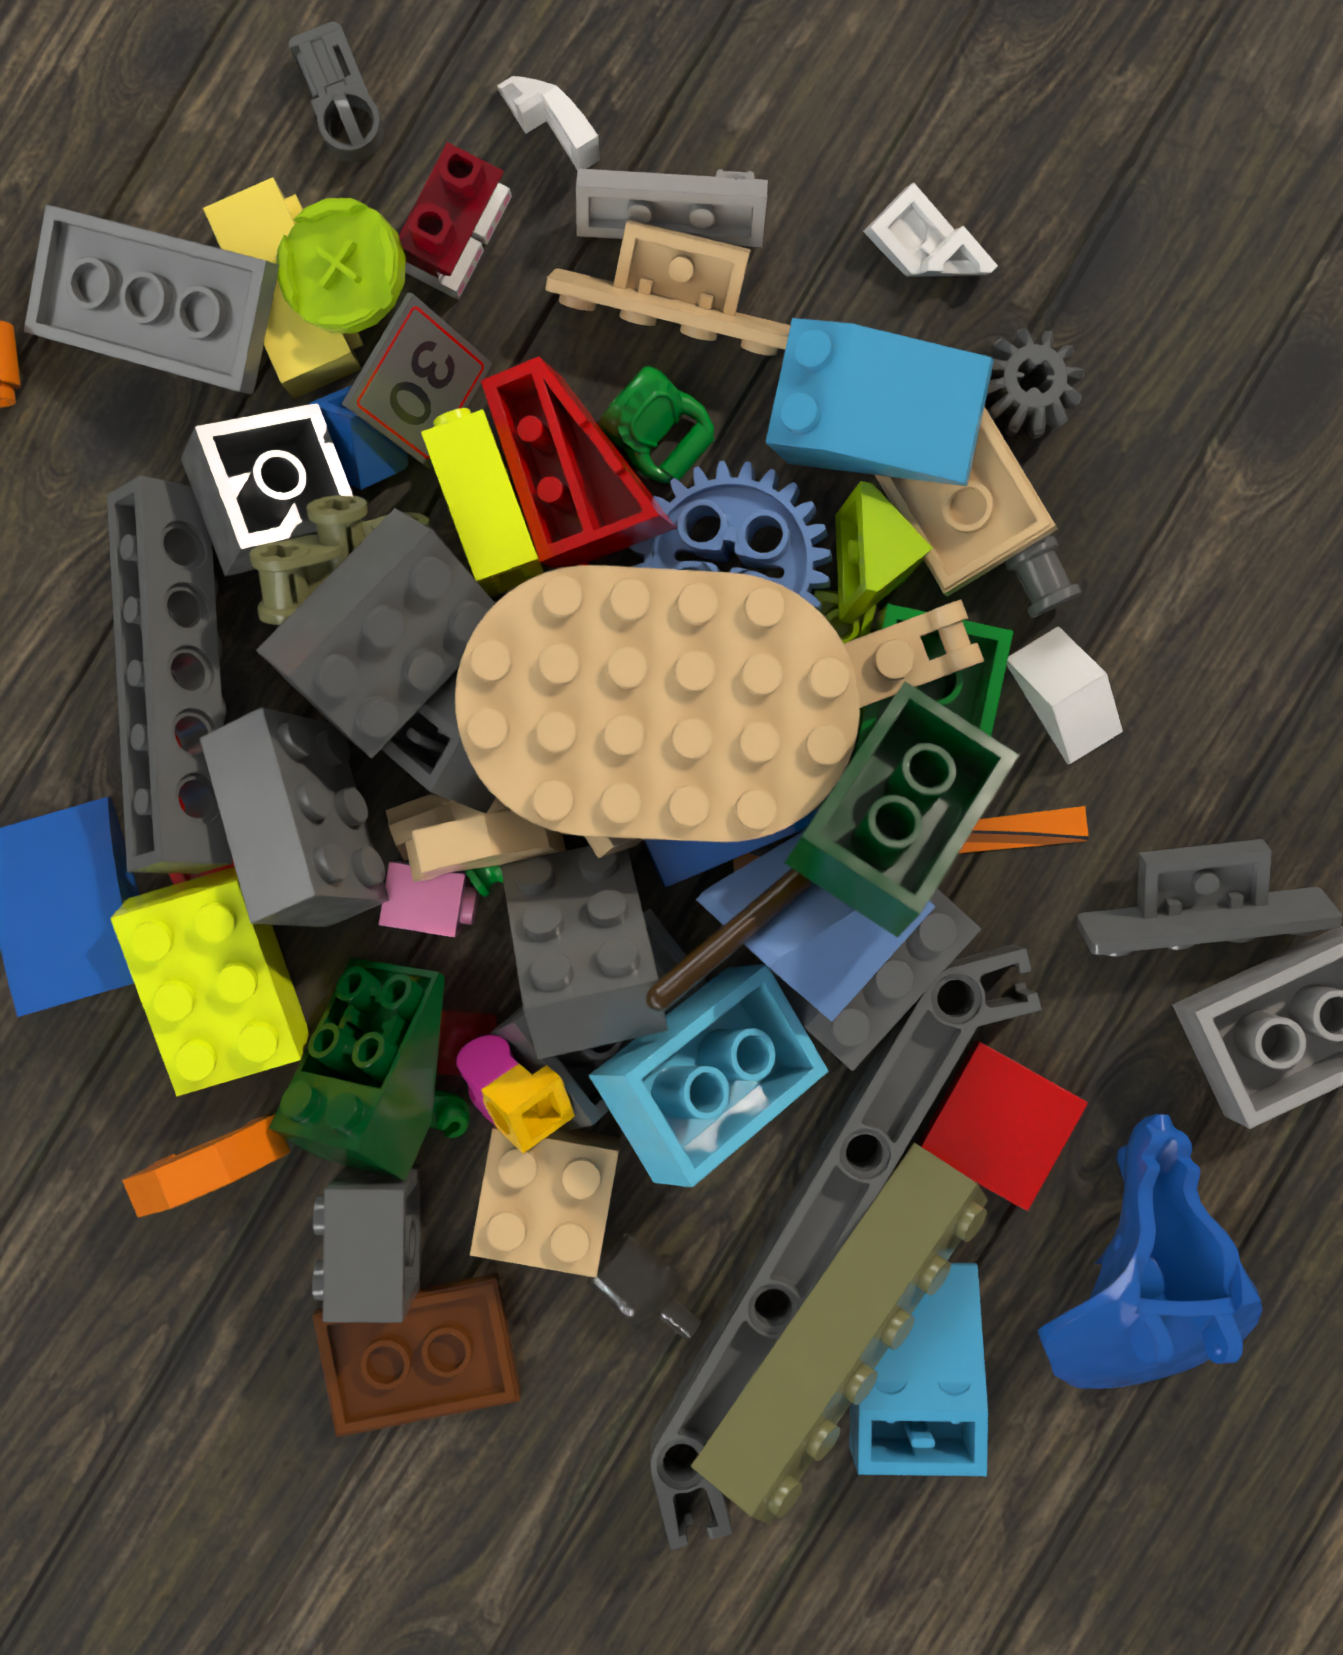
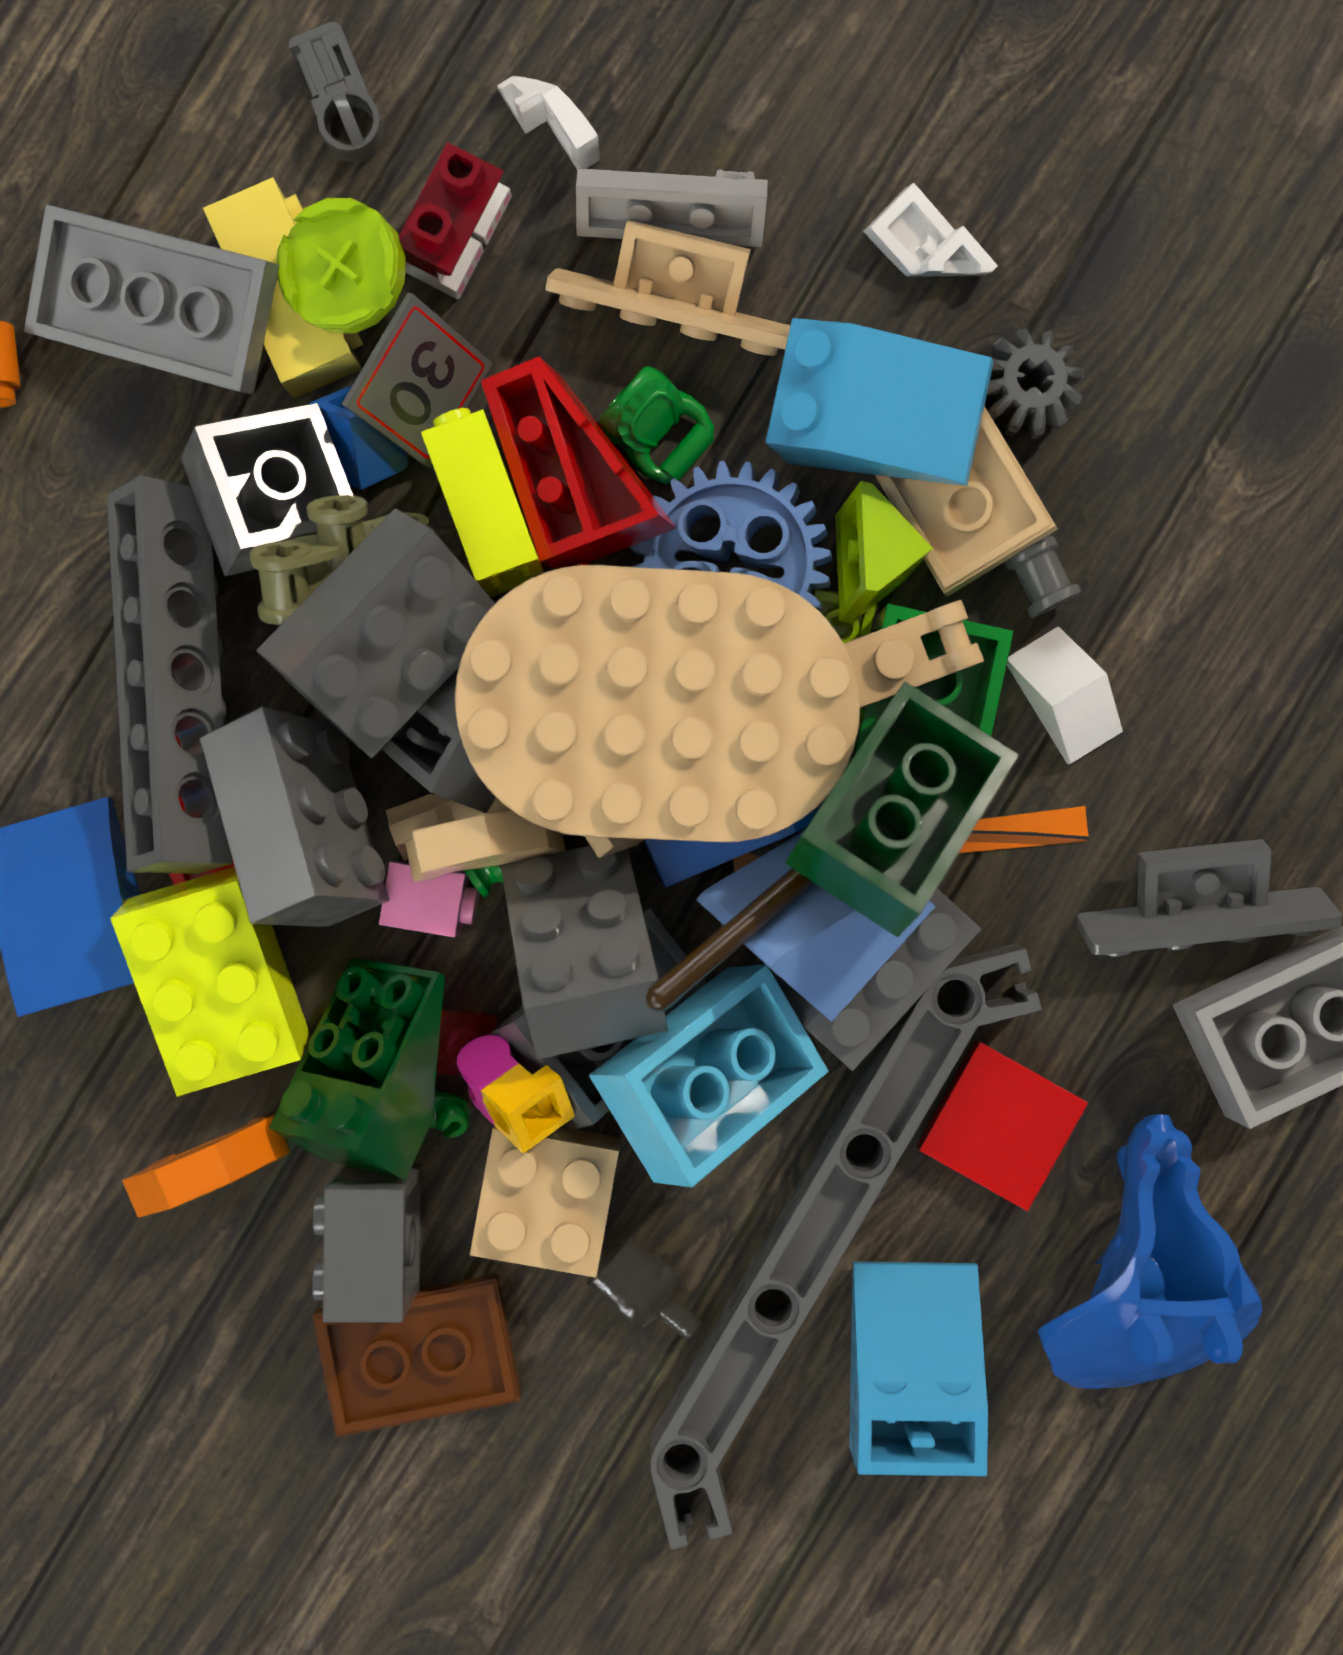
olive brick [690,1143,988,1524] -> none

